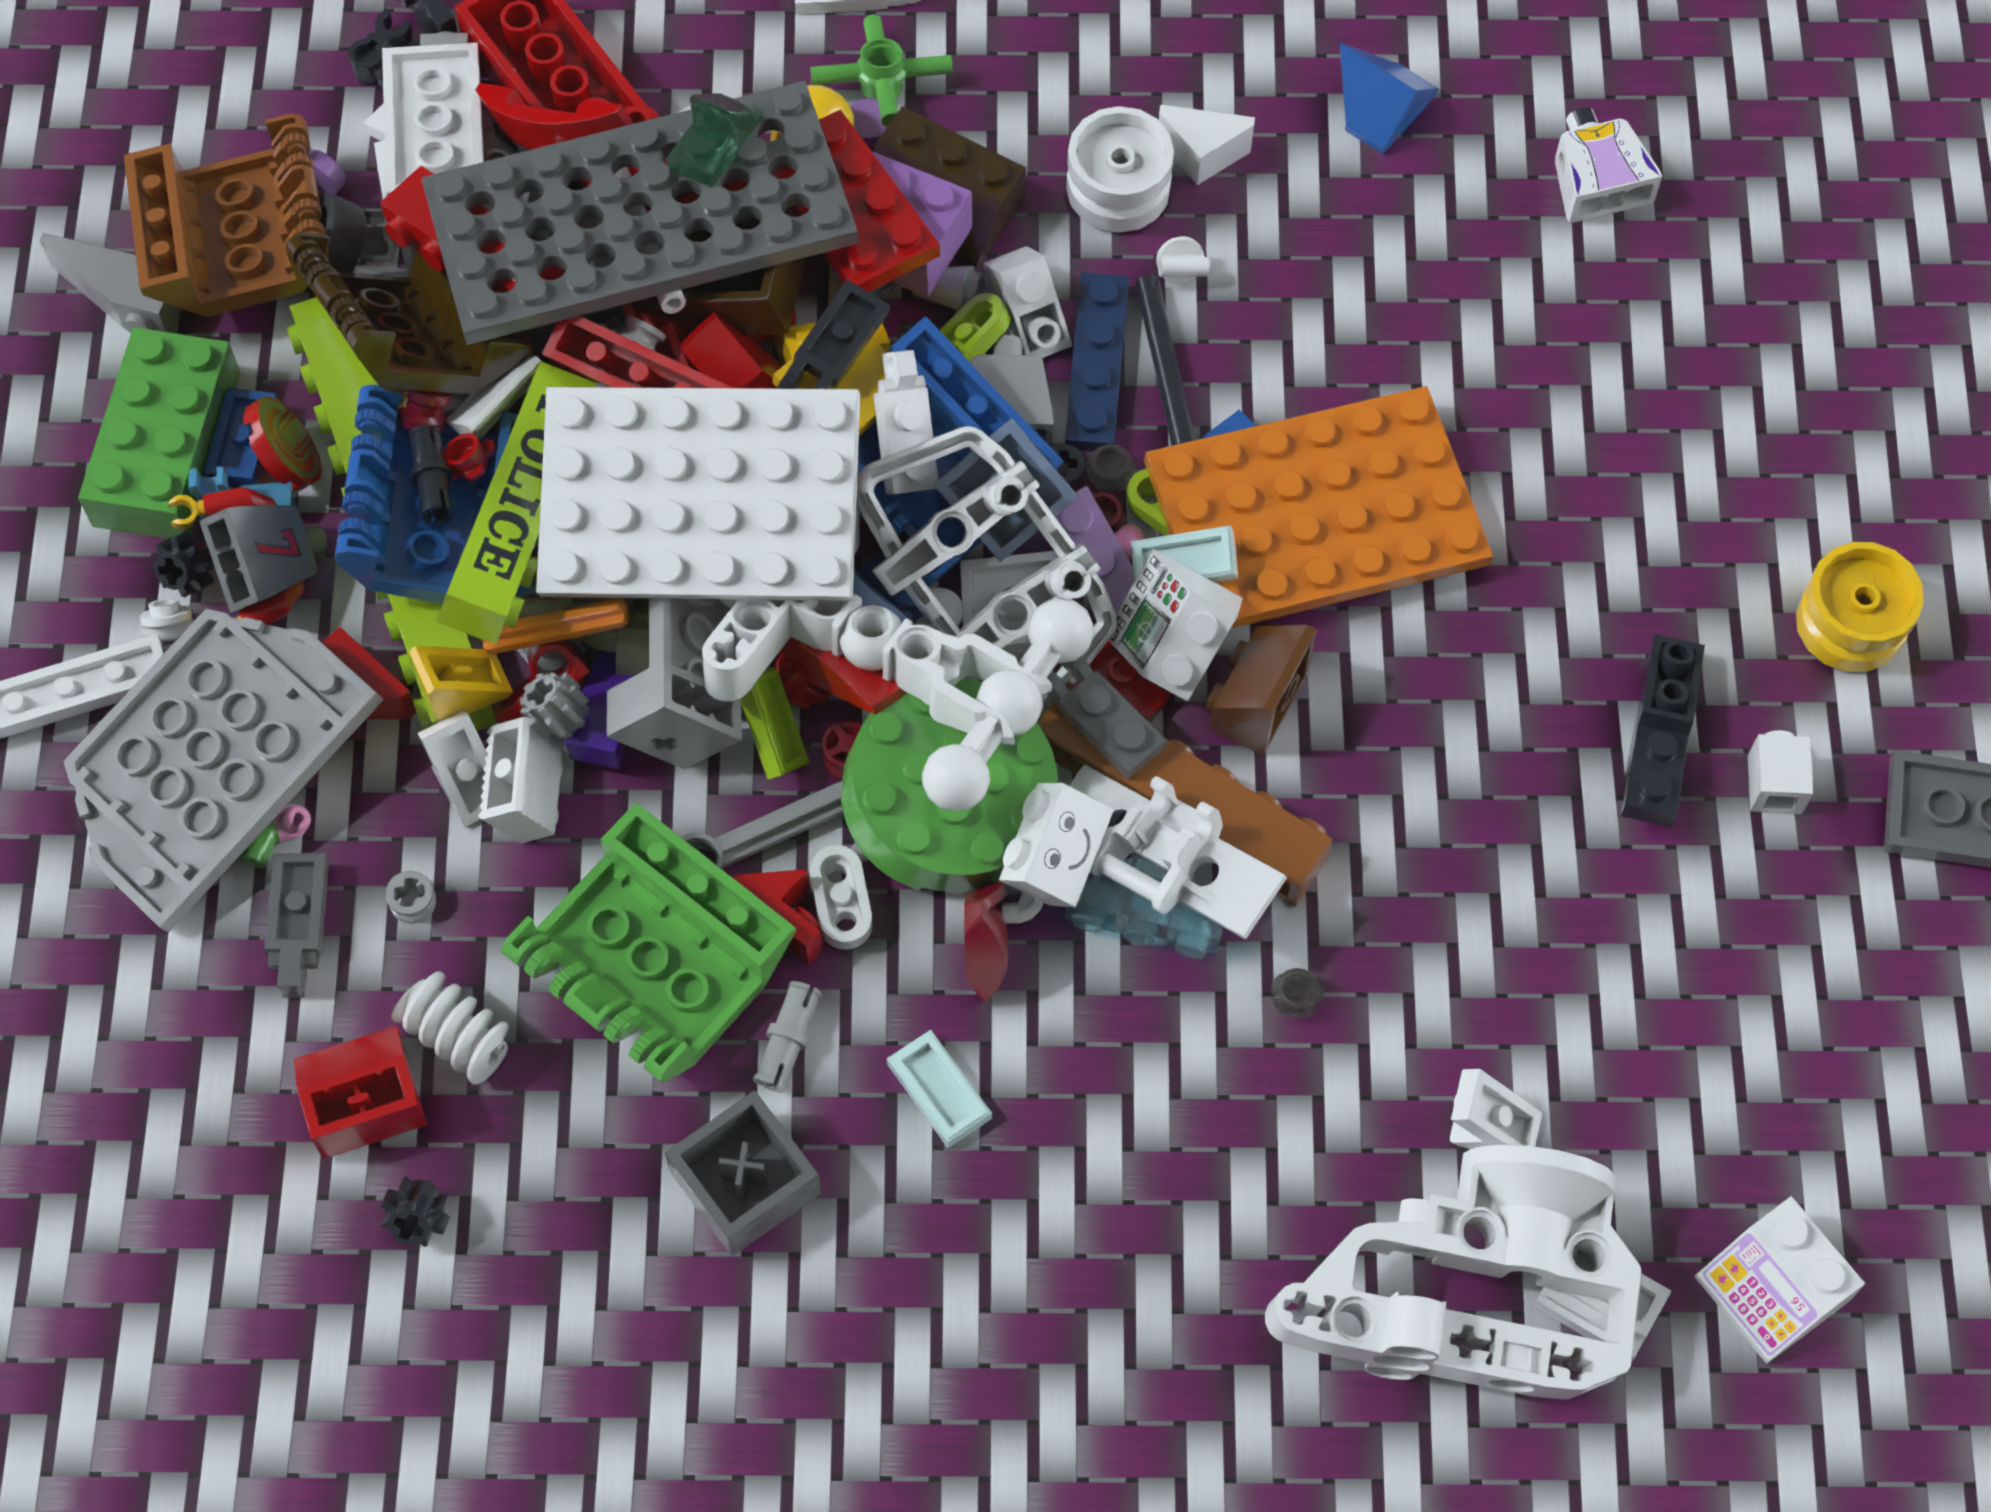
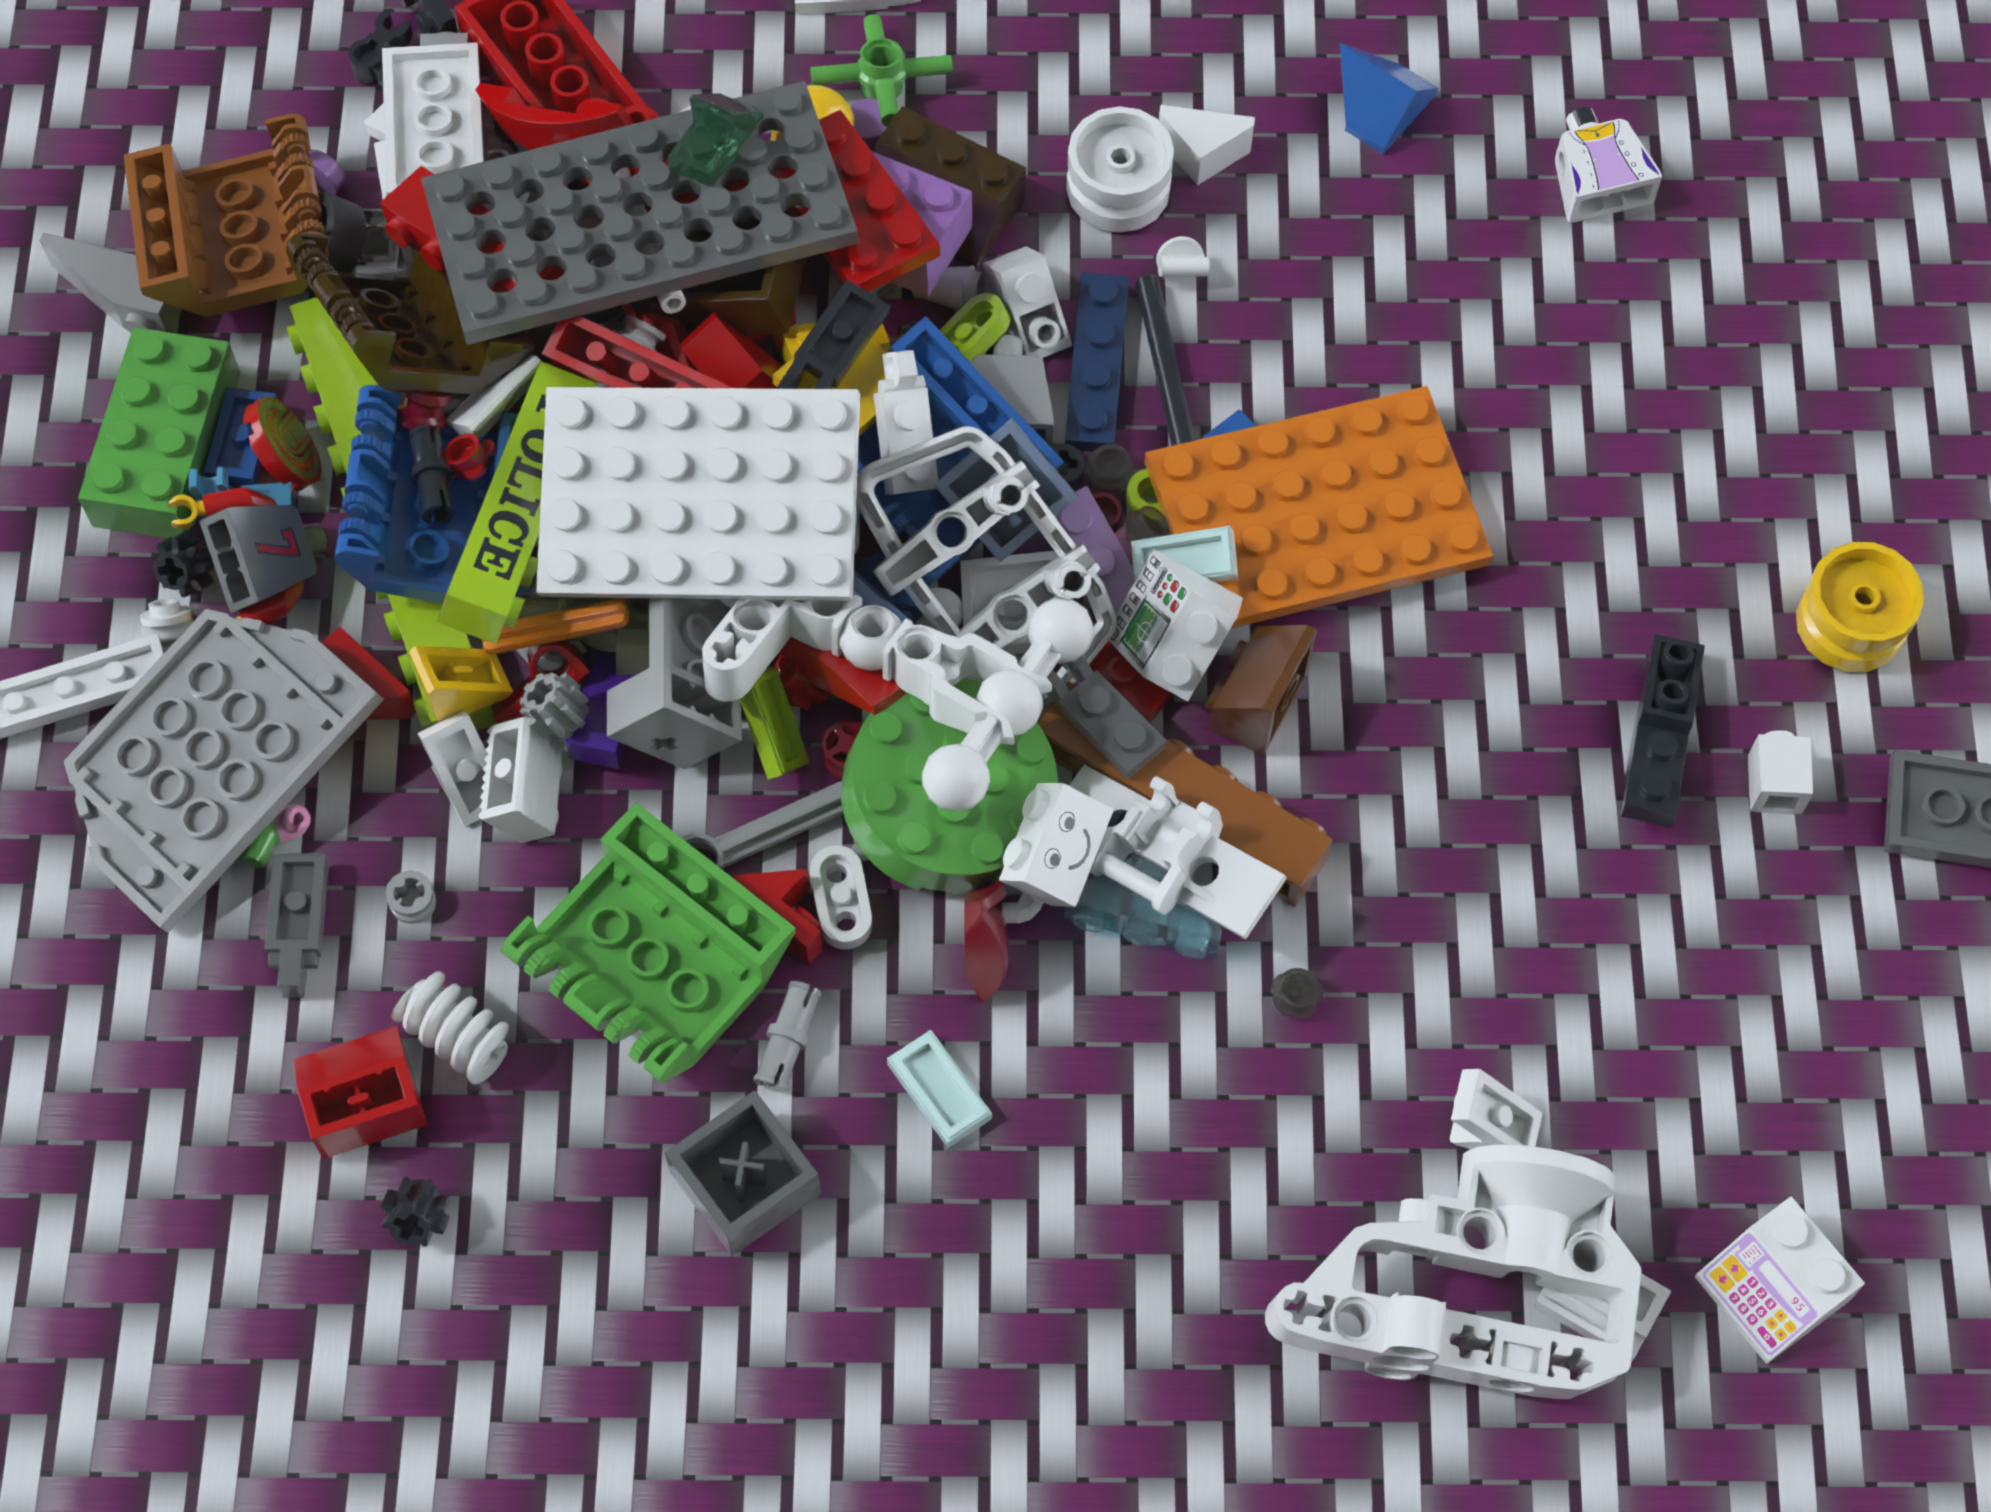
none -> clear smoke plate [1124,506,1171,545]

